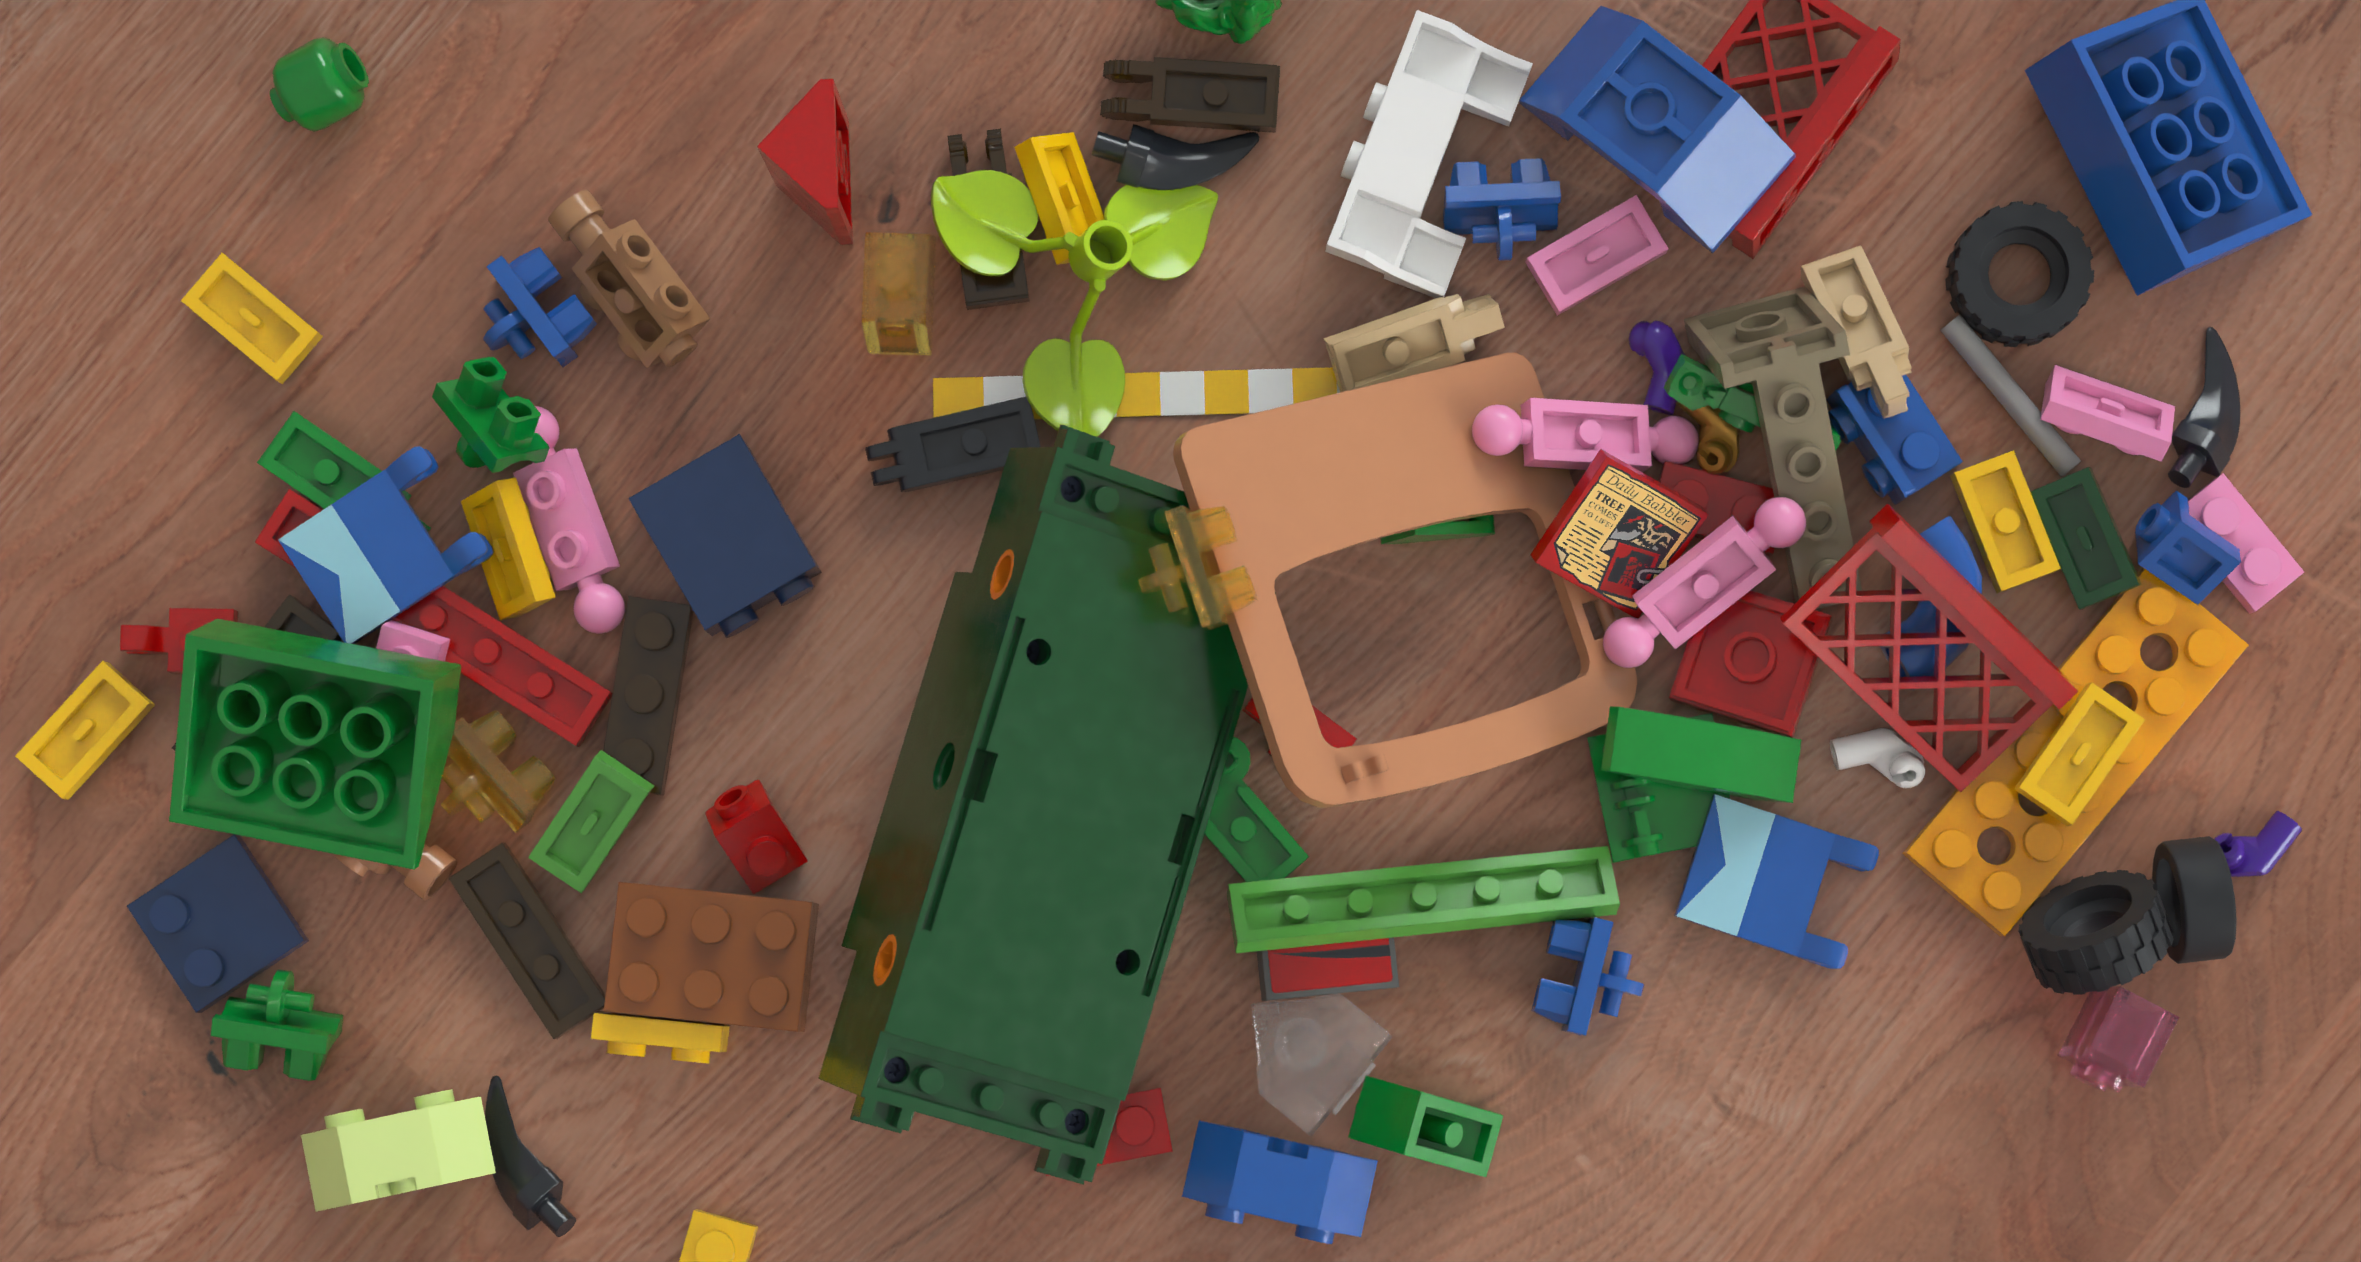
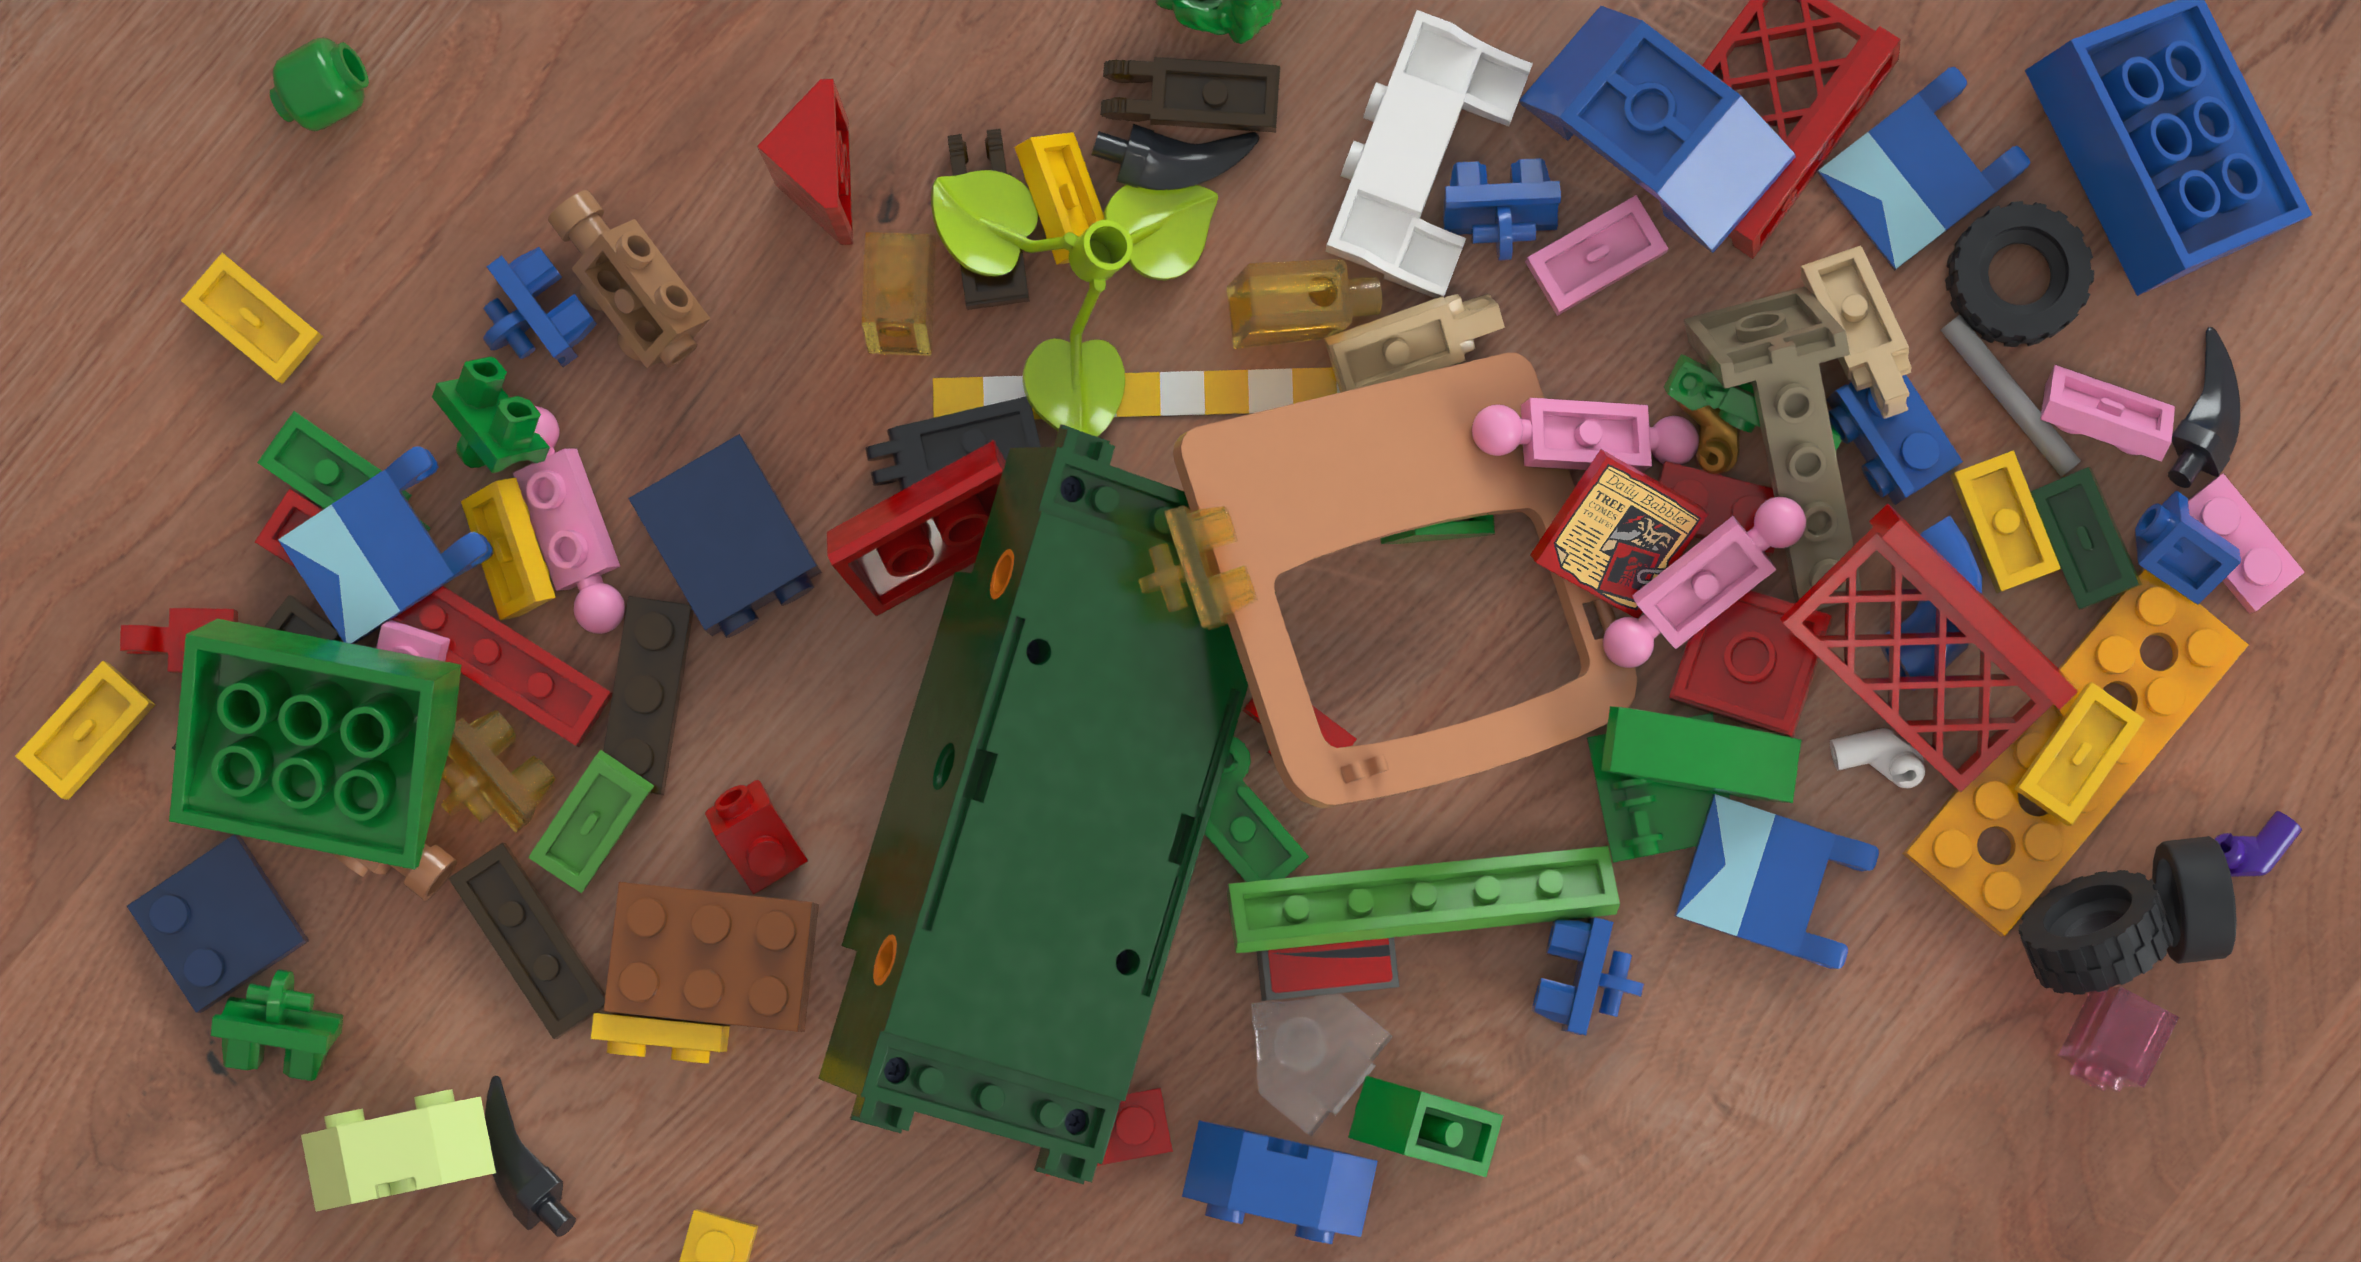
dark purple arm [1629,320,1685,415] -> none
none -> red slope [827,440,1006,616]
none -> clear yellow torso [1227,259,1382,349]
none -> blue flag [1817,67,2031,271]

